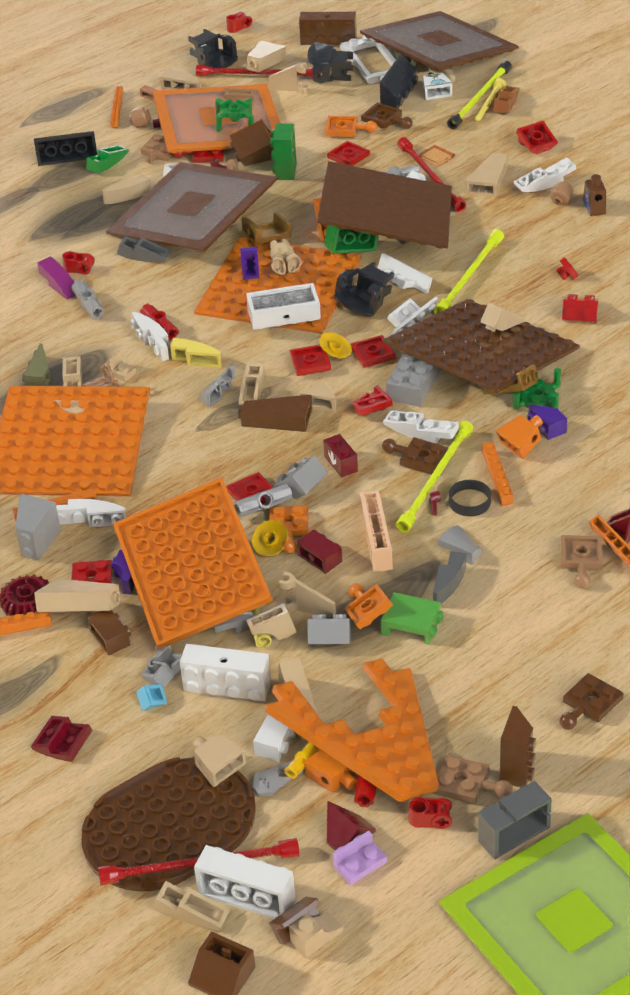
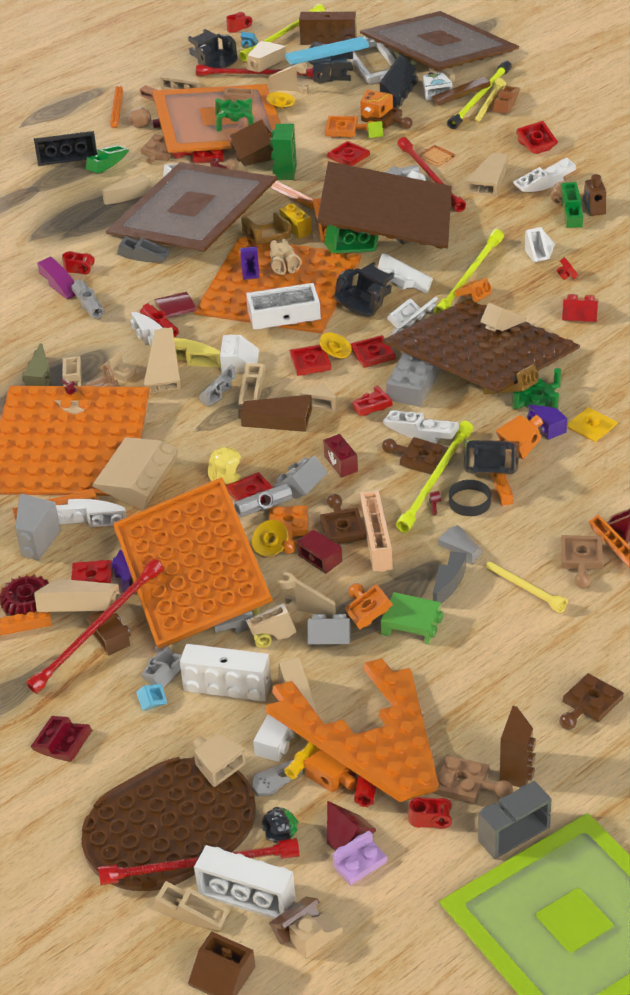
none -> red hose [26,558,164,694]
none -> dark red hand [61,379,78,395]
none -> tan slope [92,437,179,511]
none -> tan slope [144,328,181,394]
none -> dark red slope [154,292,196,318]
none -> light yellow helmet [208,446,242,485]
none -> white slope [220,334,259,373]
none -> neon yellow hose [239,4,325,62]
none -> dark azure tile [240,32,258,48]
none -> black piece [262,807,299,844]
none -> yellow dish [266,92,295,109]
none -> axle [270,181,314,210]
none -> yellow brick [280,203,312,239]
none -> medium azure tile [285,37,369,65]
none -> reddish brown plate [320,494,367,544]
none -> orange torso [360,89,393,118]
none -> lime slope [367,121,383,138]
none -> reddish brown tile [431,77,491,106]
none -> orange bracket [455,277,492,302]
none -> black piece [464,440,519,475]
none -> light yellow piece [486,562,568,613]
none -> white slope [525,227,555,263]
none -> green slope [561,182,583,228]
none -> yellow piece [567,407,618,442]

